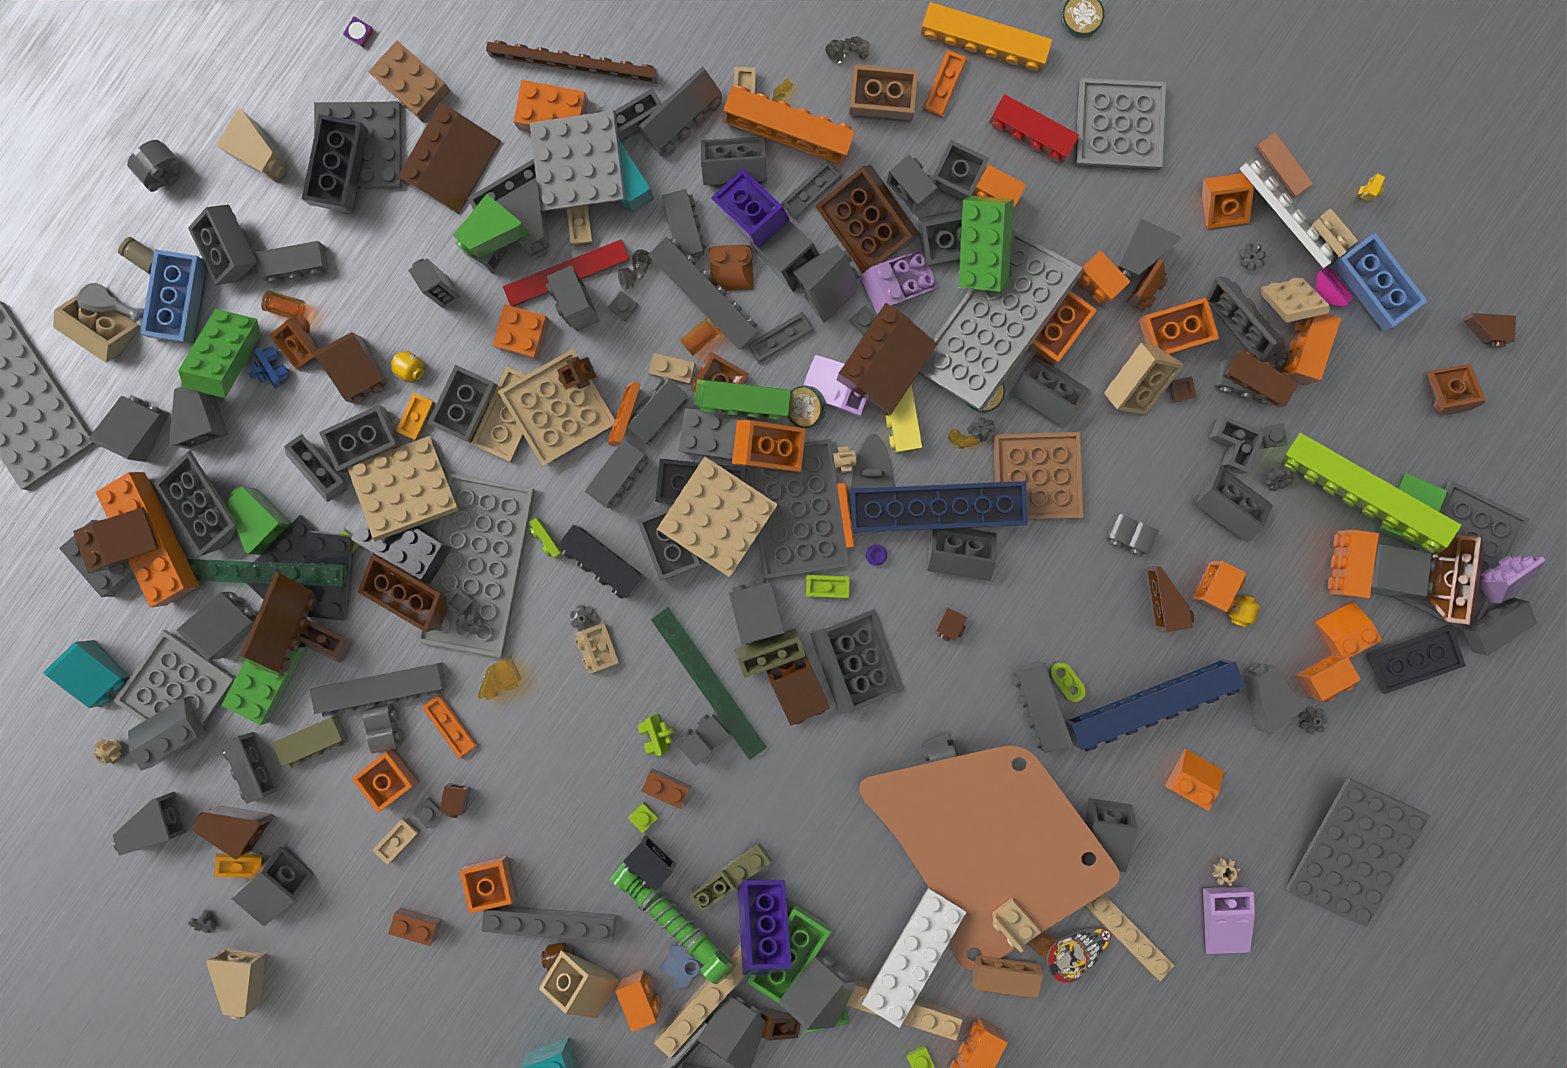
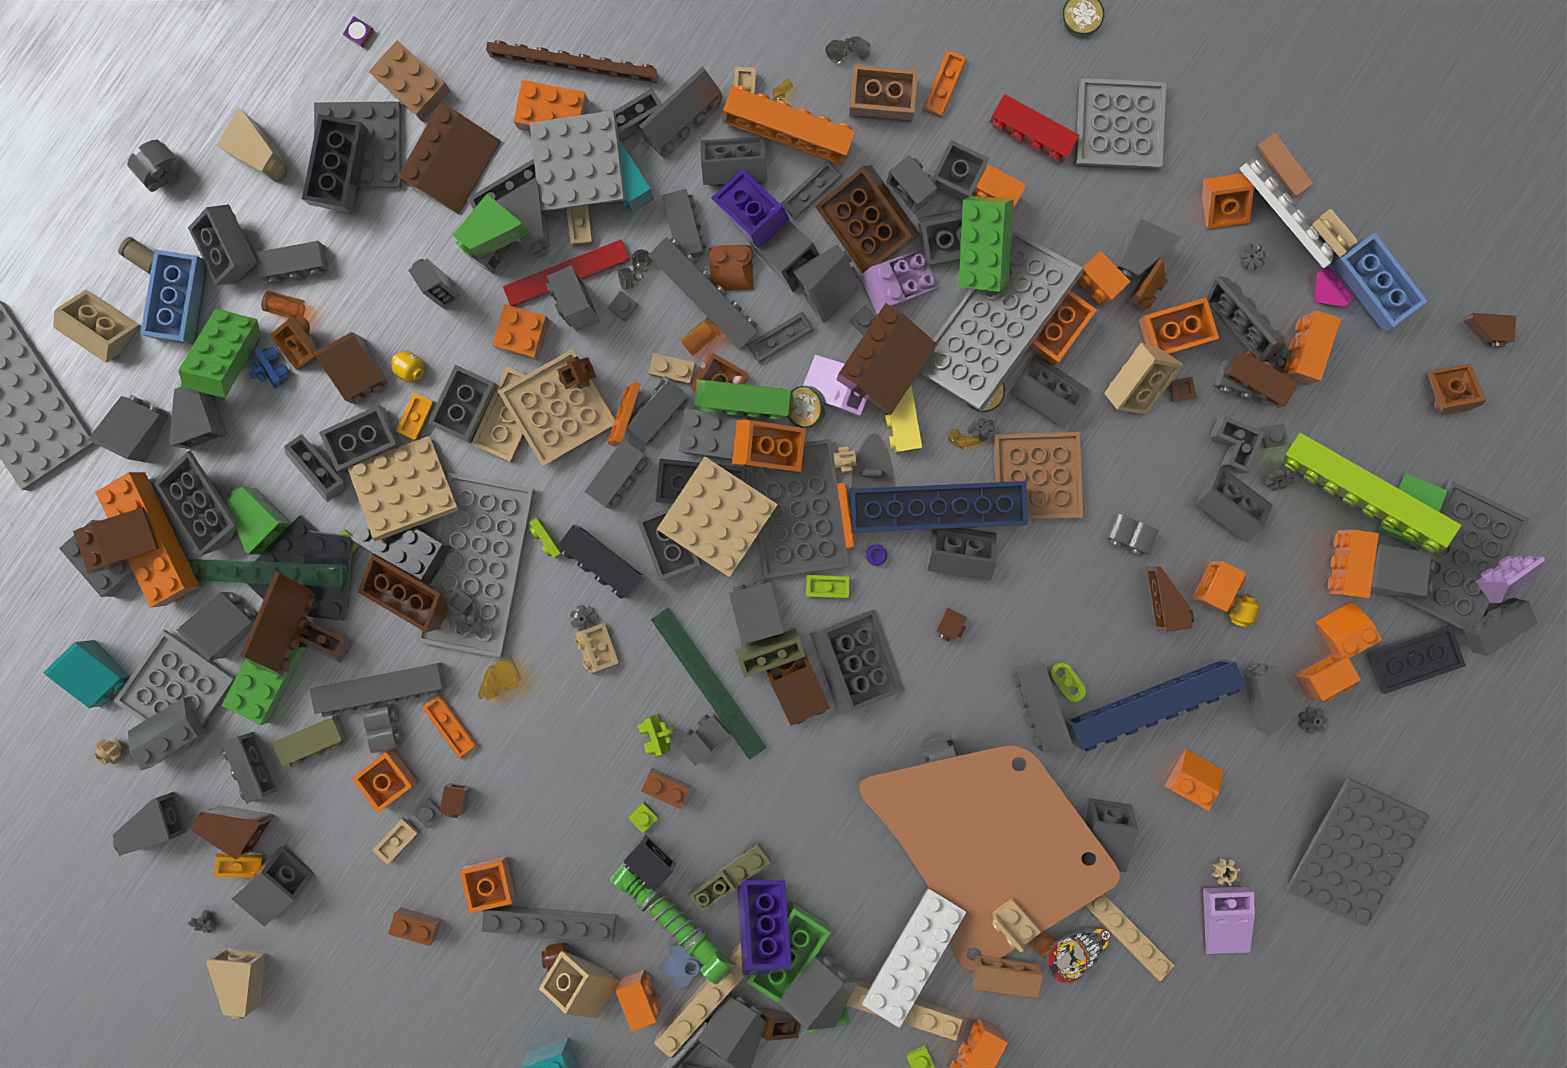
light grey piece [77,283,144,322] -> none
light orange brick [920,2,1053,71] -> none
tan plate [1261,278,1329,323] -> none
yellow plate [1357,173,1385,202] -> none
dark orange wedge [1427,535,1483,625] -> none

